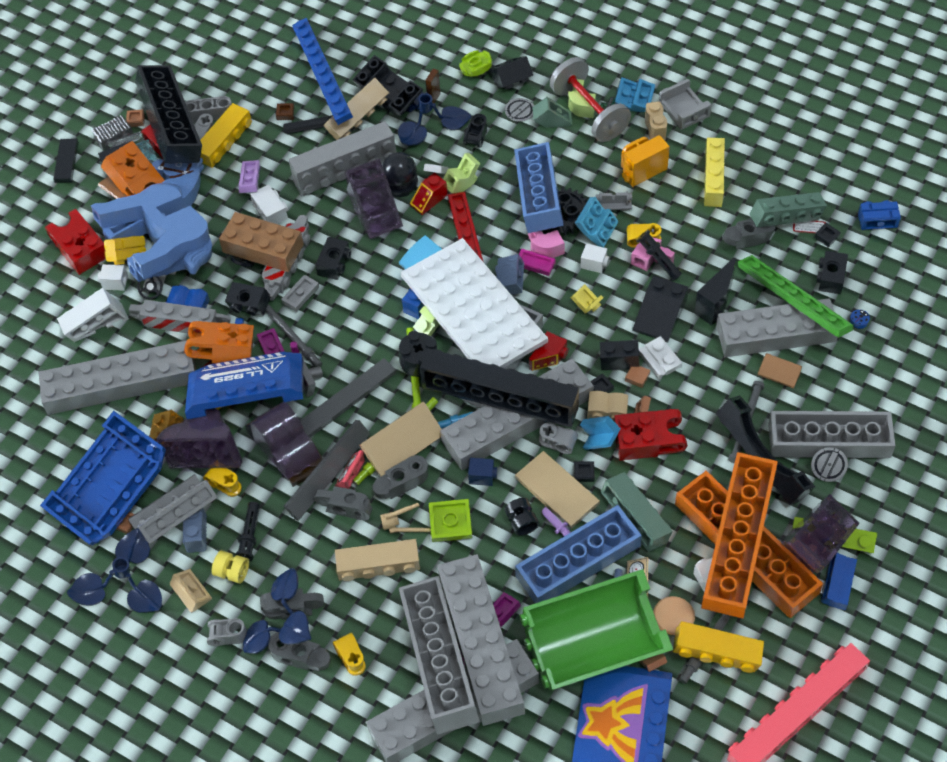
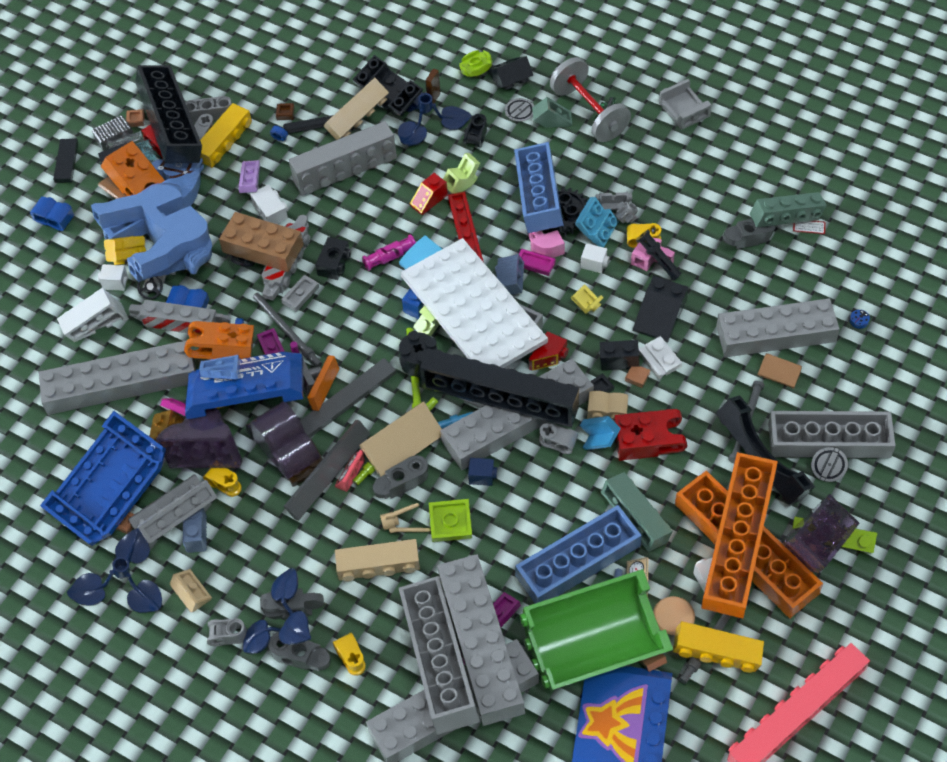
red brick [45,209,106,275] -> none
light yellow wheel [212,550,249,584] -> none
black brick [225,282,271,316] -> none
black pin [235,501,260,562] -> none
blue plate [292,18,353,125] -> none
dark grey piece [314,486,373,520] -> none
clear purple brick [345,158,403,239] -> none
black tile [382,152,418,197] -> none
white tile [424,164,449,174] -> none
black wheel [504,498,539,536] -> none
tan tile [515,451,600,529] -> none
lavender piece [542,507,571,536] -> none
yellowish green brick [568,79,596,118] -> none
black tile [574,461,595,482] -> none
dark azure slope [614,77,655,112] -> none
light orange brick [621,135,670,187] -> none
nougat tile [634,396,651,413] -> none
tan brick [645,101,667,140] -> none
black slope [694,258,736,326] -> none
light yellow brick [704,137,725,207] -> none
bright green tile [738,255,853,338] -> none
black tile [814,223,841,248] -> none
black brick [816,251,848,295] -> none
blue piece [821,553,857,611] -> none
blue brick [858,200,901,230] -> none
none -> blue brick [30,197,74,231]
none -> dark pink tile [160,398,202,419]
none -> medium blue wing [199,355,240,379]
none -> blue tile [270,126,288,141]
none -> orange tile [307,355,340,411]
none -> dark pink piece [362,234,416,271]
none -> light grey gear [616,201,638,223]

